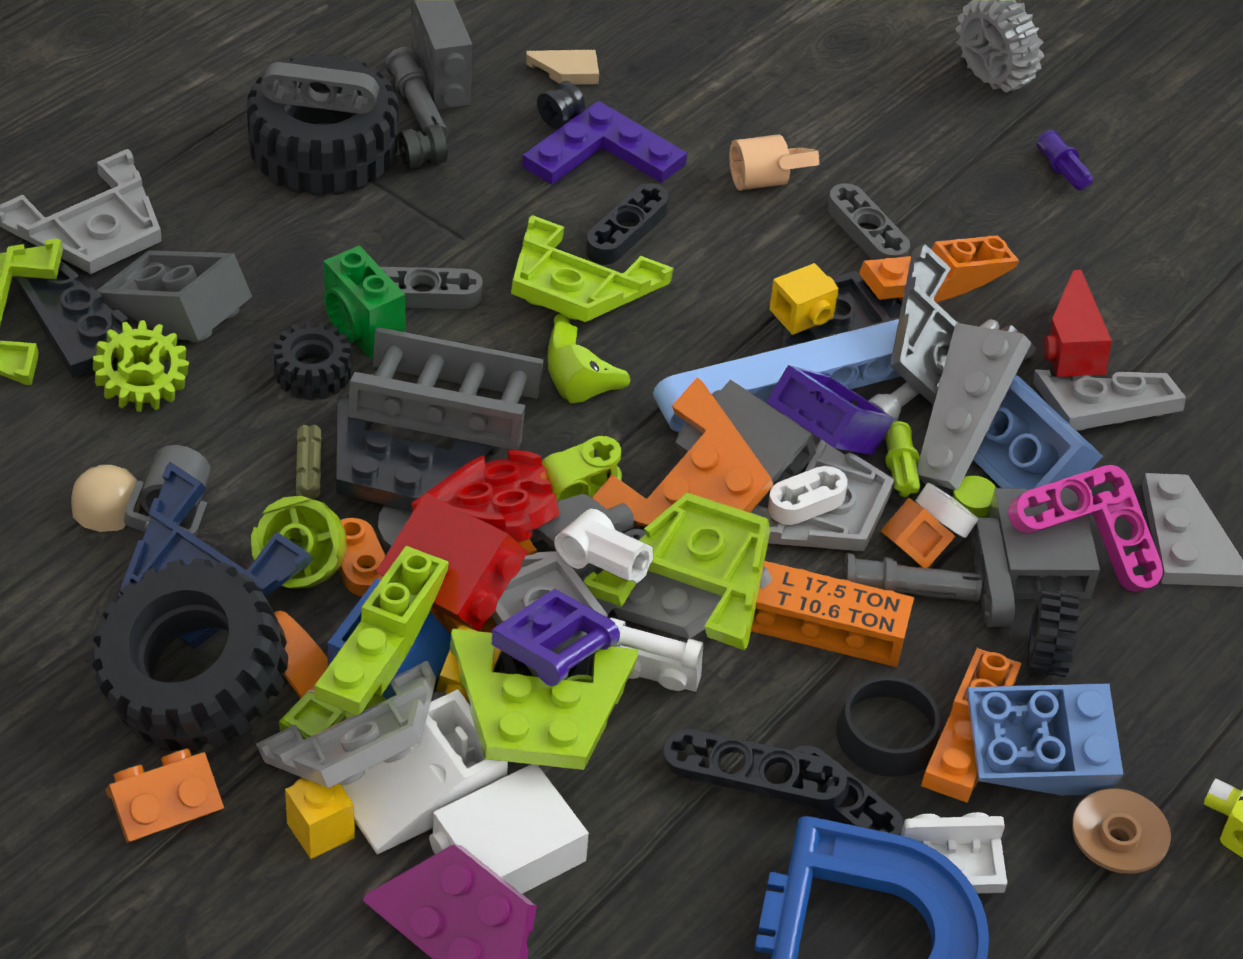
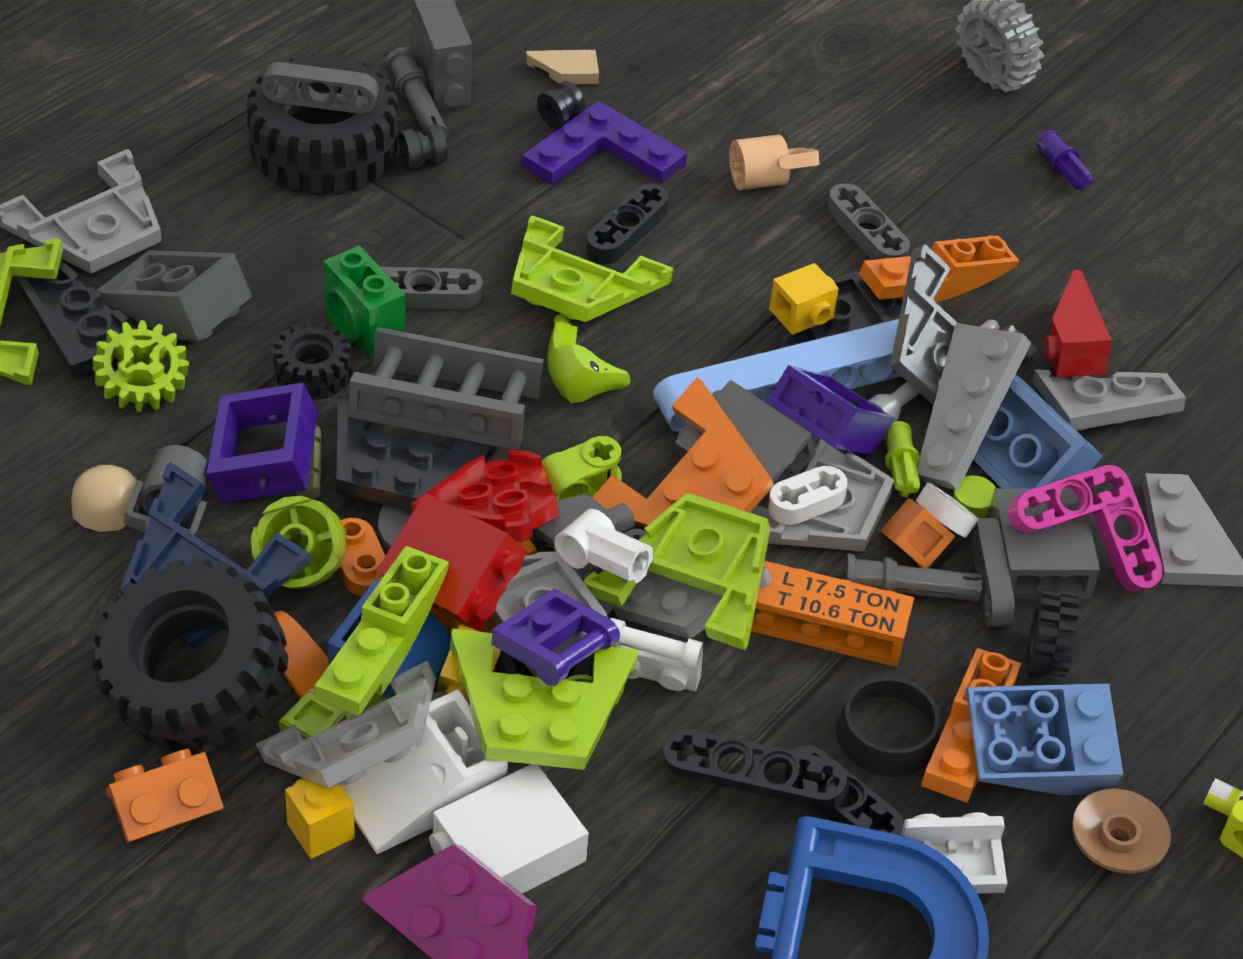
none -> dark purple window [207,383,318,503]

